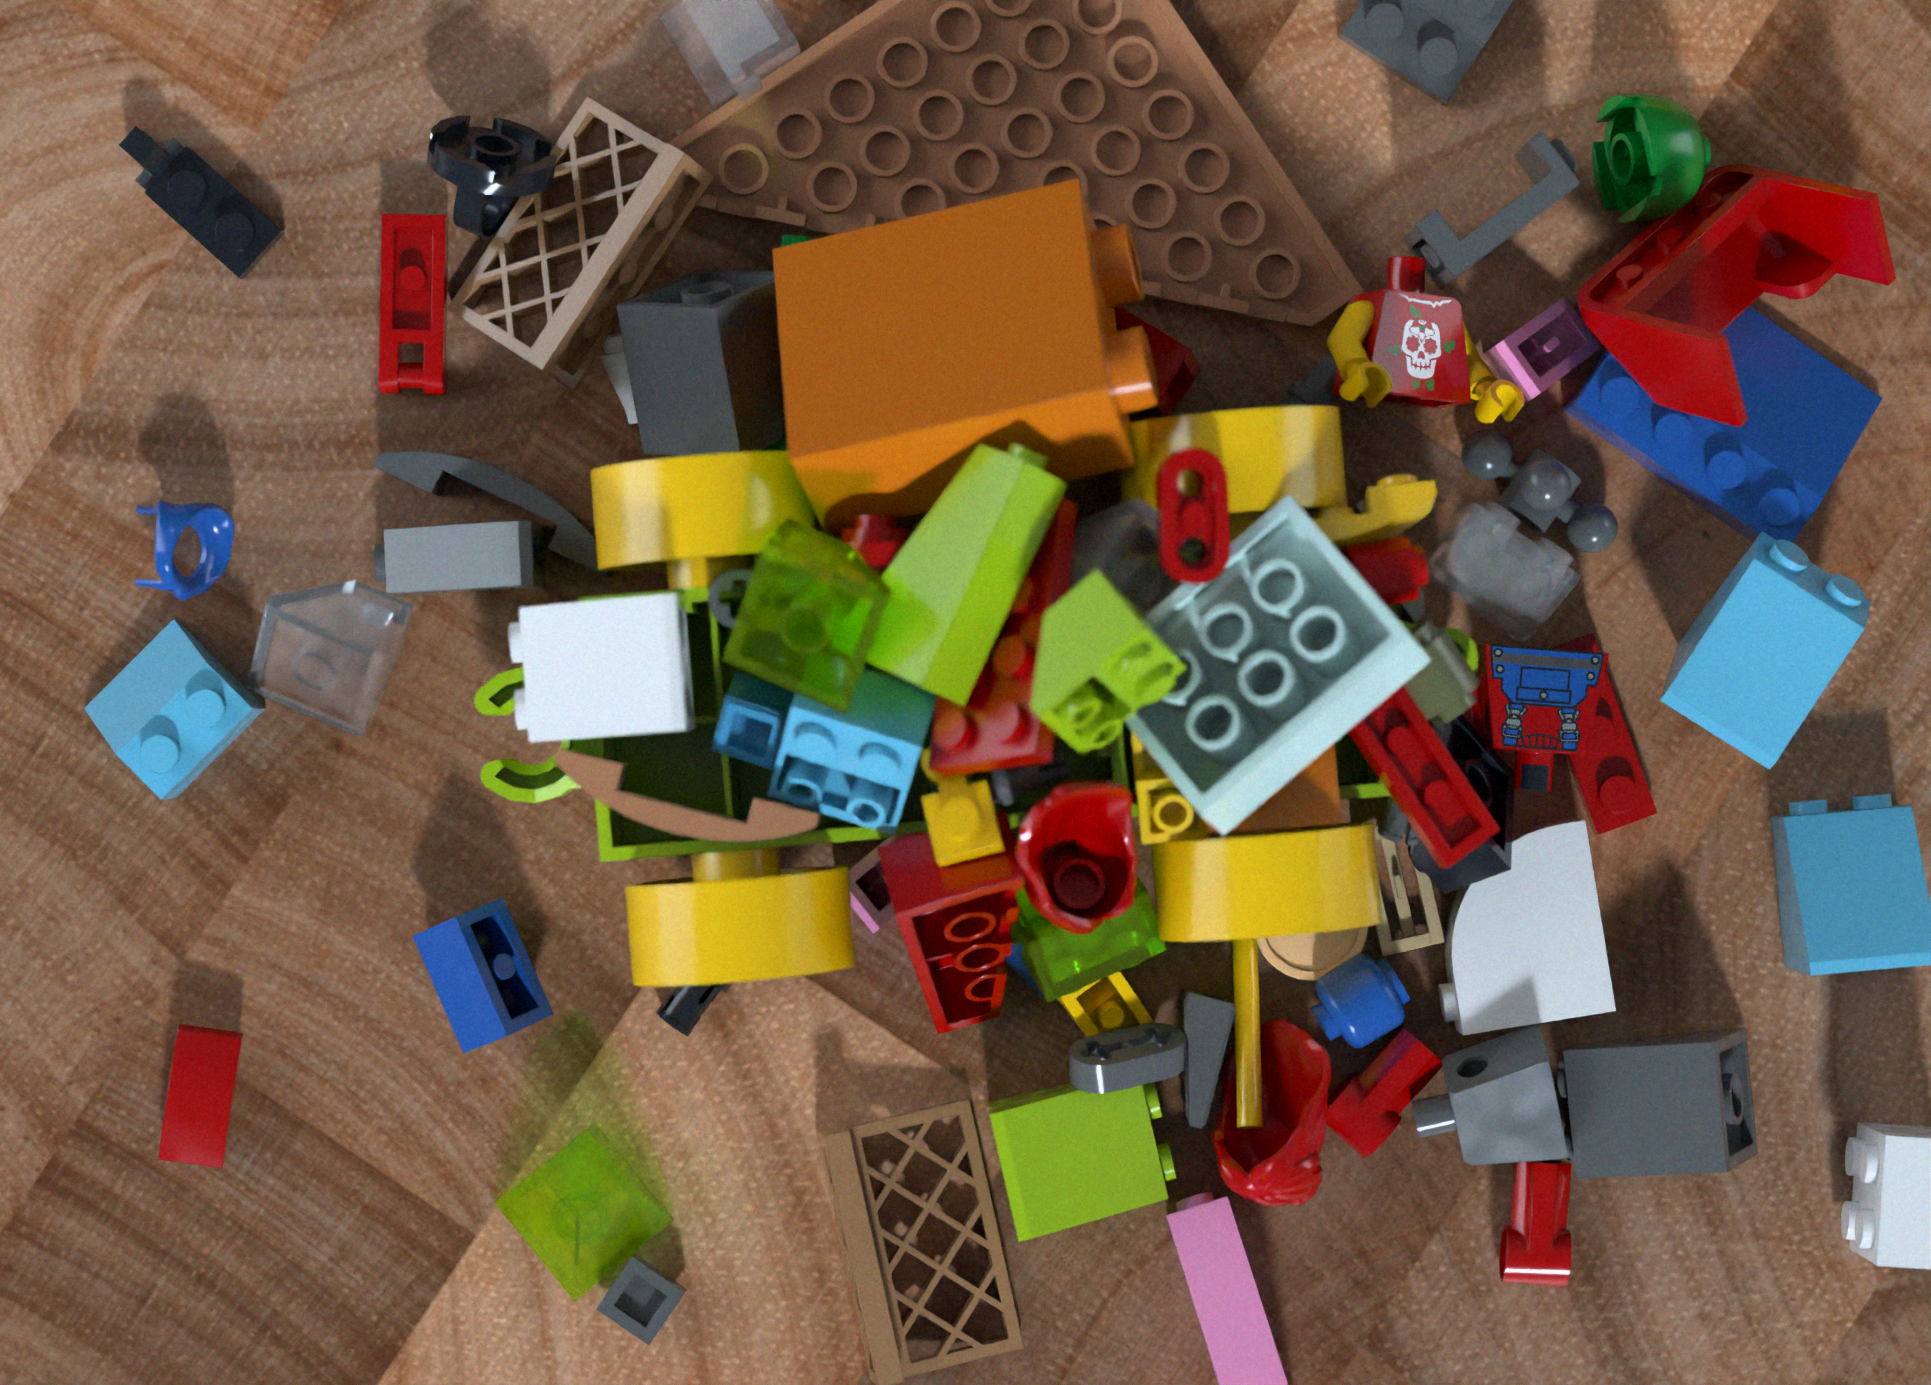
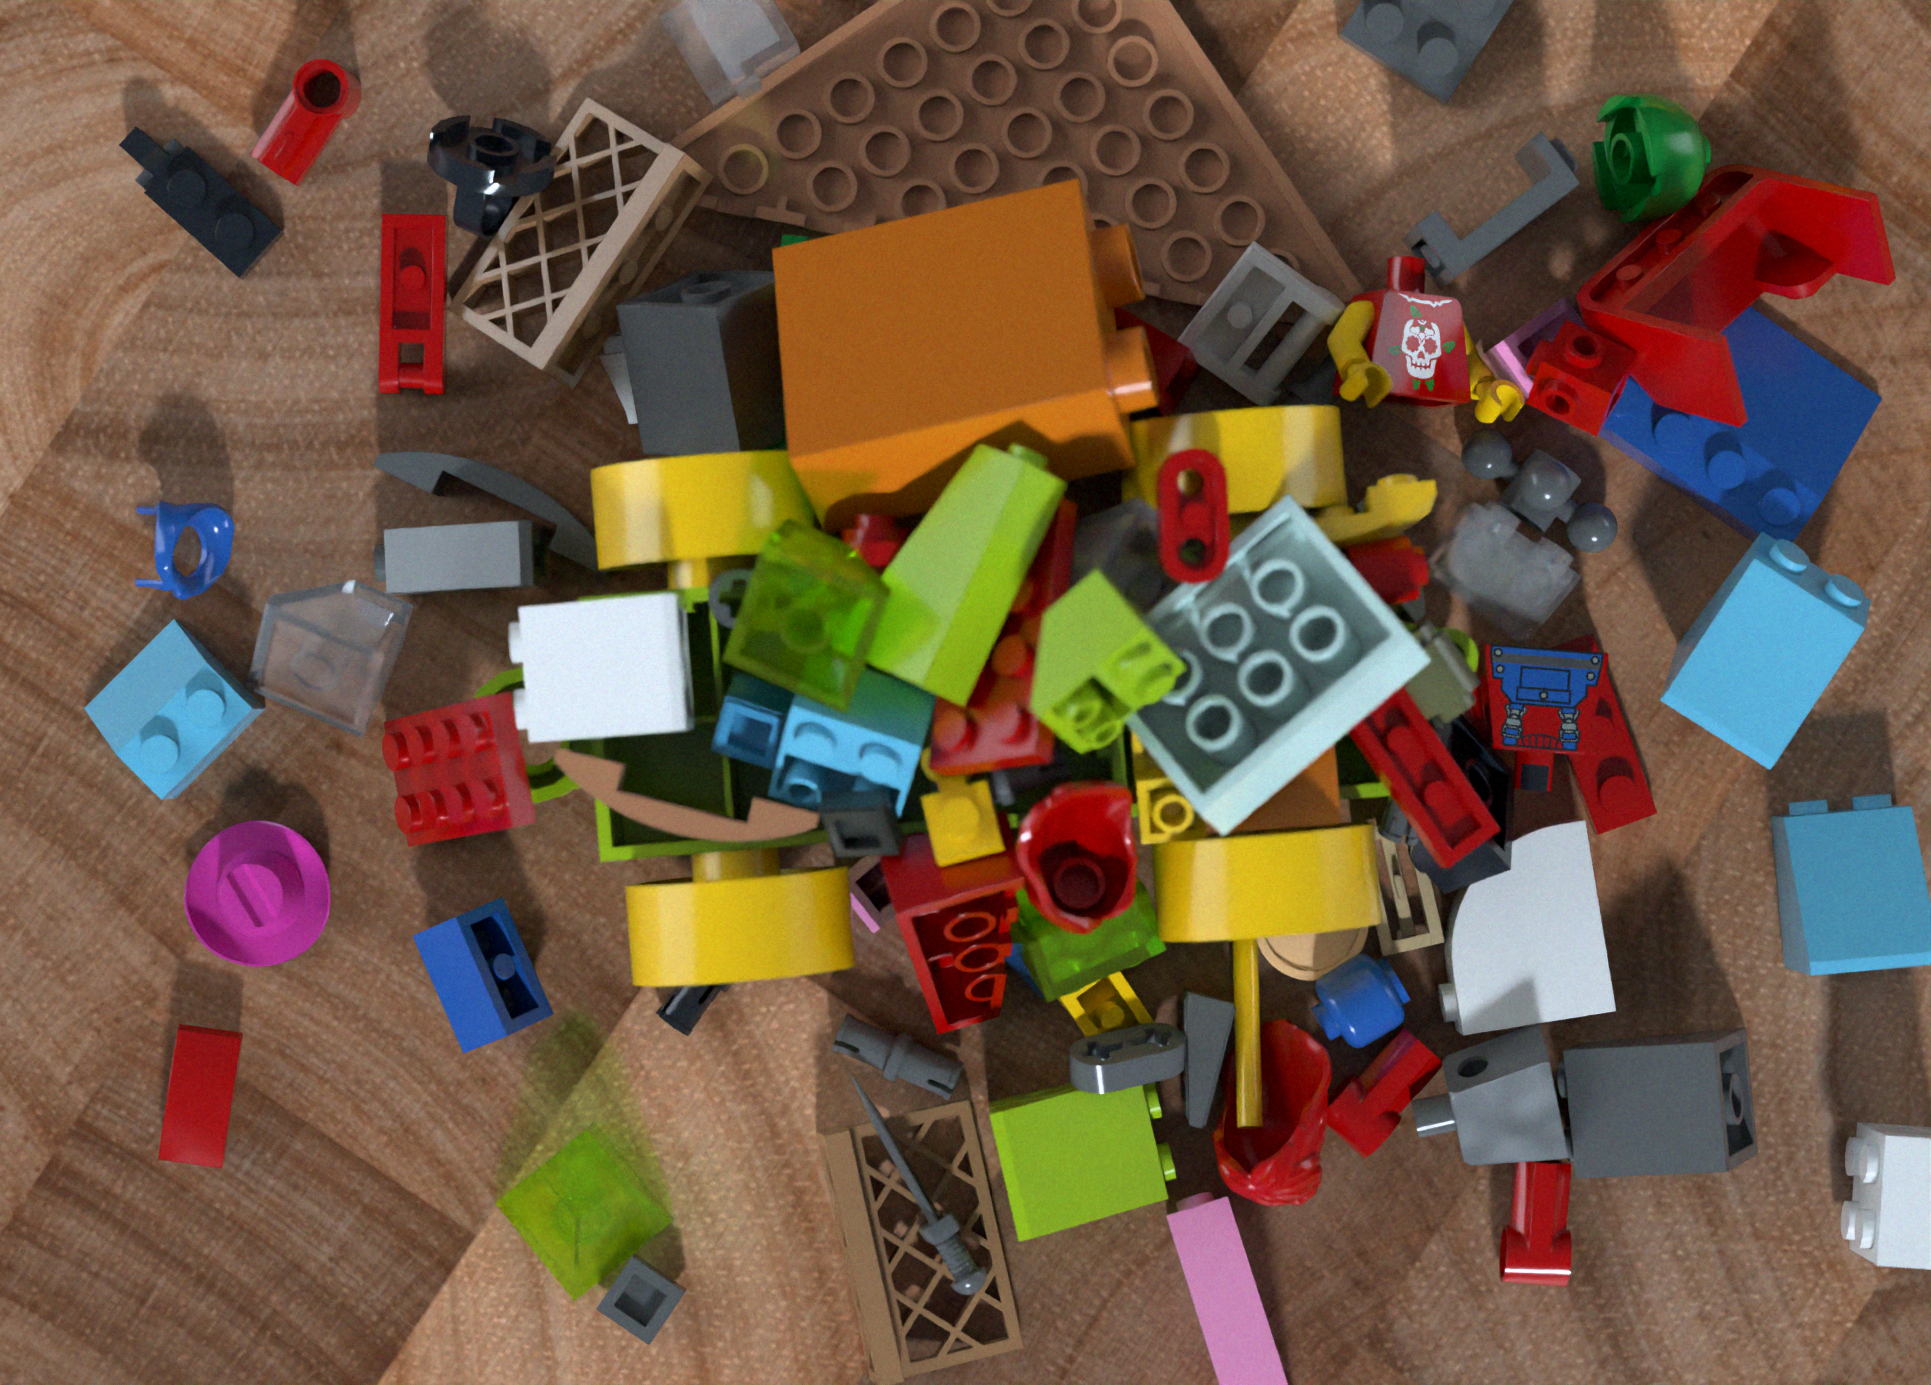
none -> dark pink hat [184,820,331,967]
none -> red piece [250,59,361,186]
none -> red plate [382,691,537,847]
none -> pearl dark grey tile [818,790,904,857]
none -> dark grey pin [832,1013,965,1101]
none -> dark grey sword [851,1075,986,1295]
none -> white plate [1177,241,1346,408]
none -> red brick [1526,320,1637,437]

